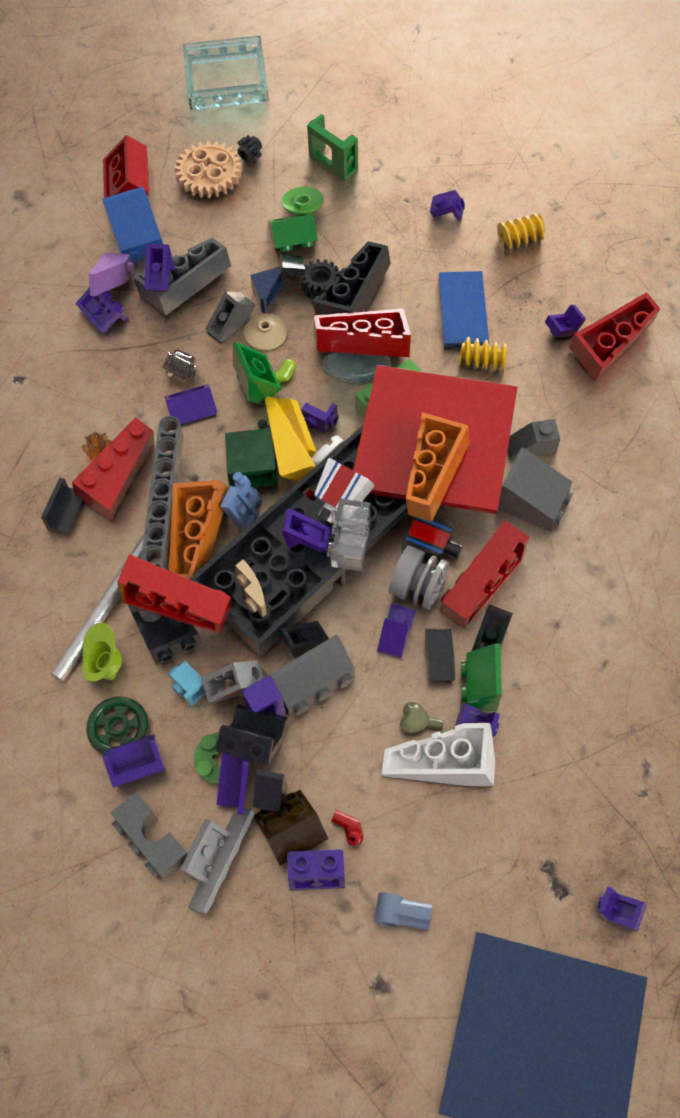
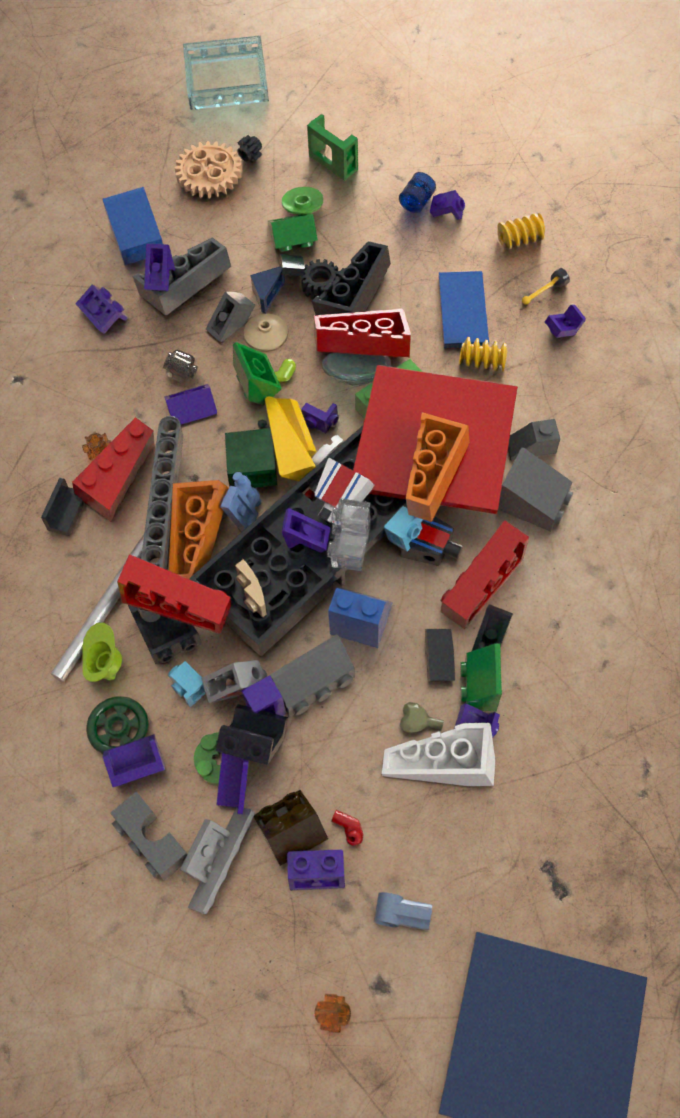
medium lavender slope [89,252,134,296] -> none
red slope [103,135,150,198] -> none
black slope [253,769,288,812] -> none
black slope [278,621,329,659] -> none
dark purple slope [377,604,416,659] -> none
light grey wheel [388,545,449,610] -> none
red wedge [569,292,660,382] -> none
dark purple bracket [598,886,647,933] -> none
none -> clear orange gear [315,994,351,1033]
none -> blue slope [328,588,393,648]
none -> medium azure brick [384,506,423,551]
none -> clear blue wheel [399,172,436,213]
none -> hinge [522,268,570,305]

